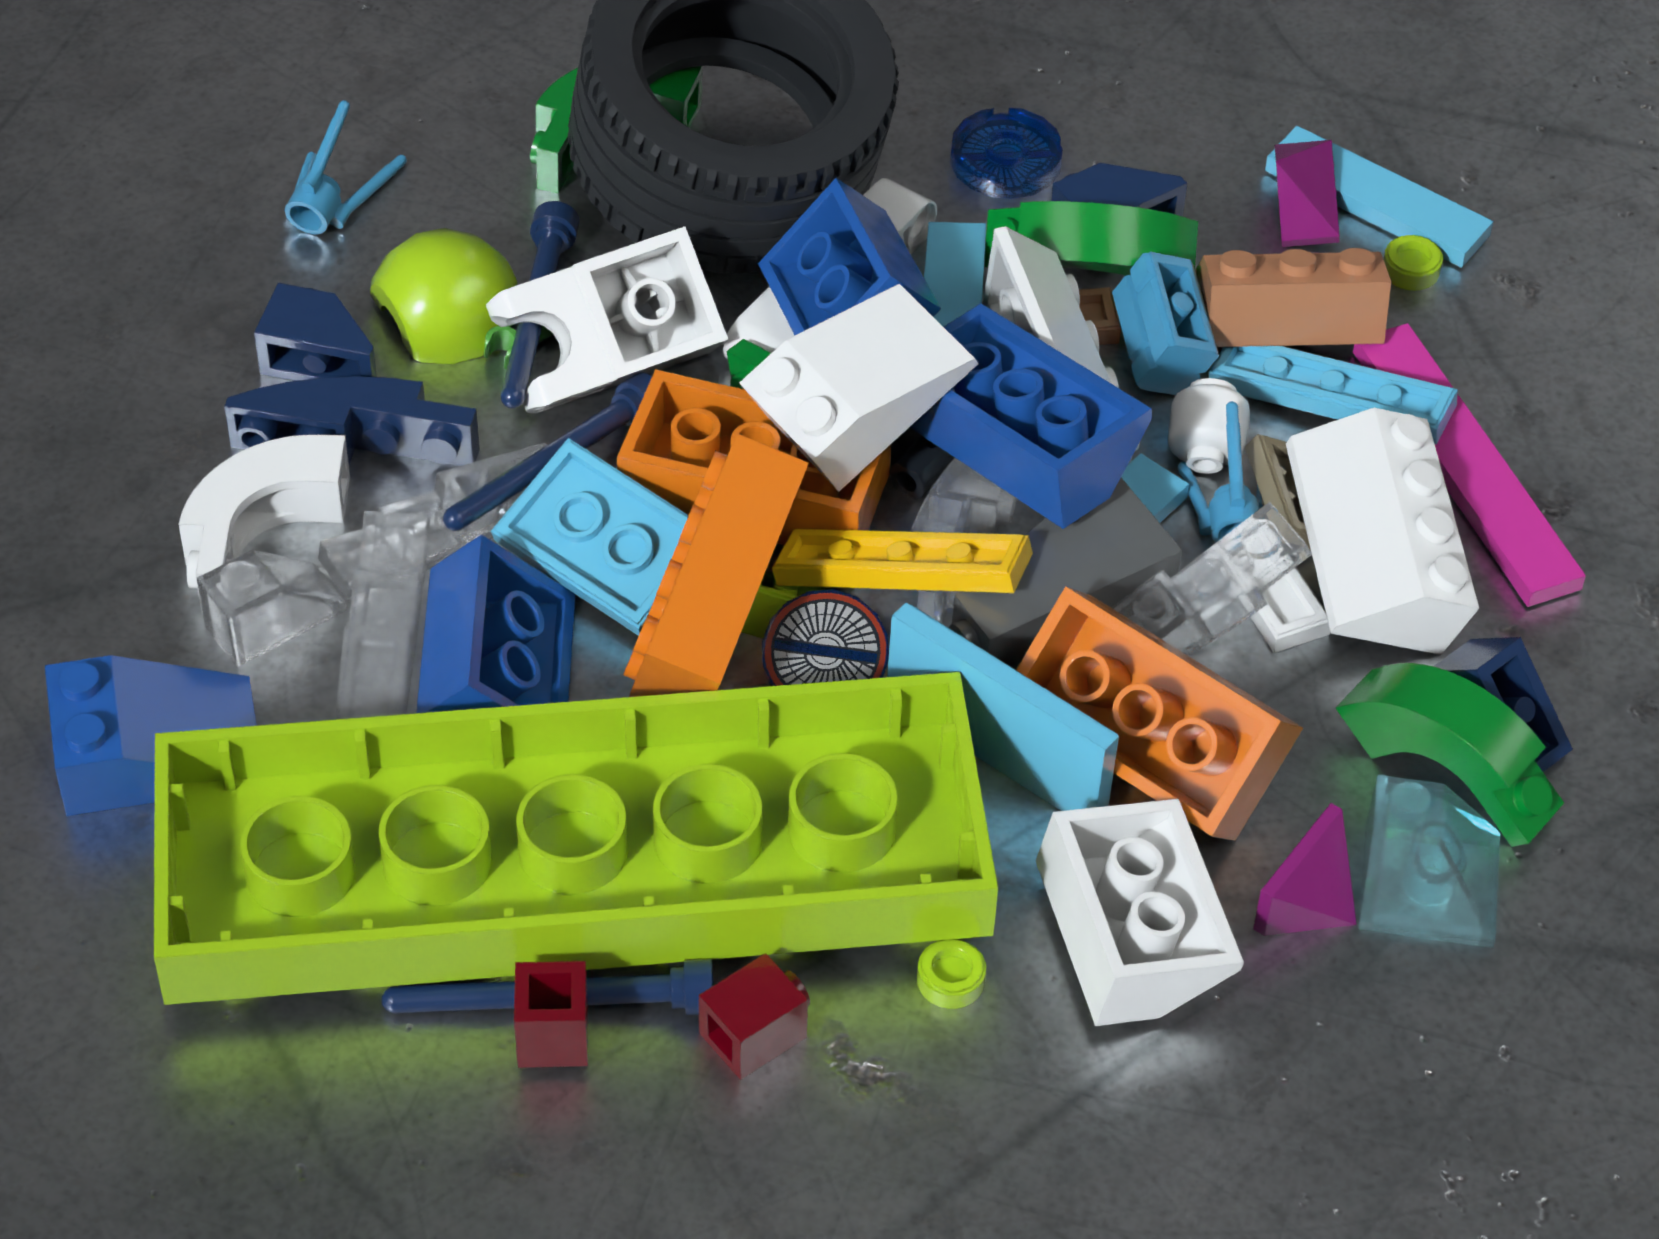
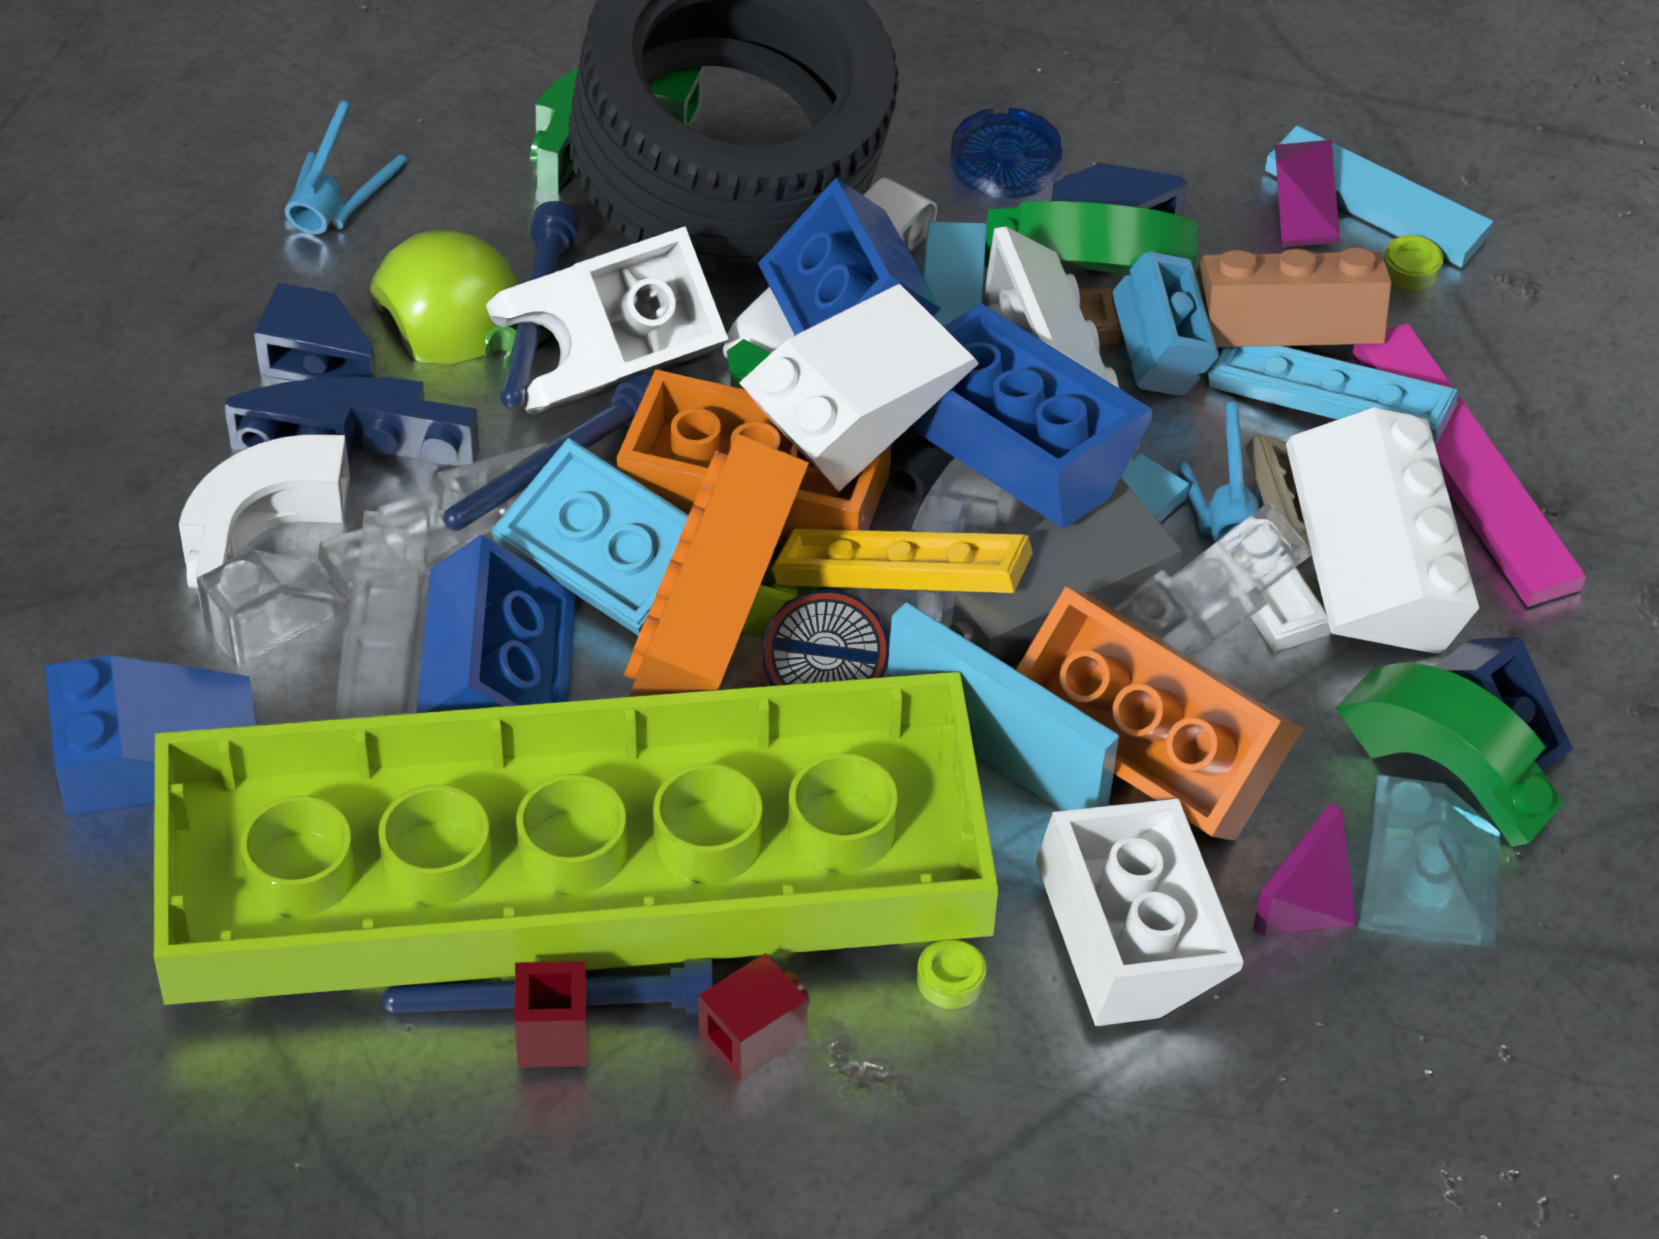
white head [1168,378,1250,474] -> none

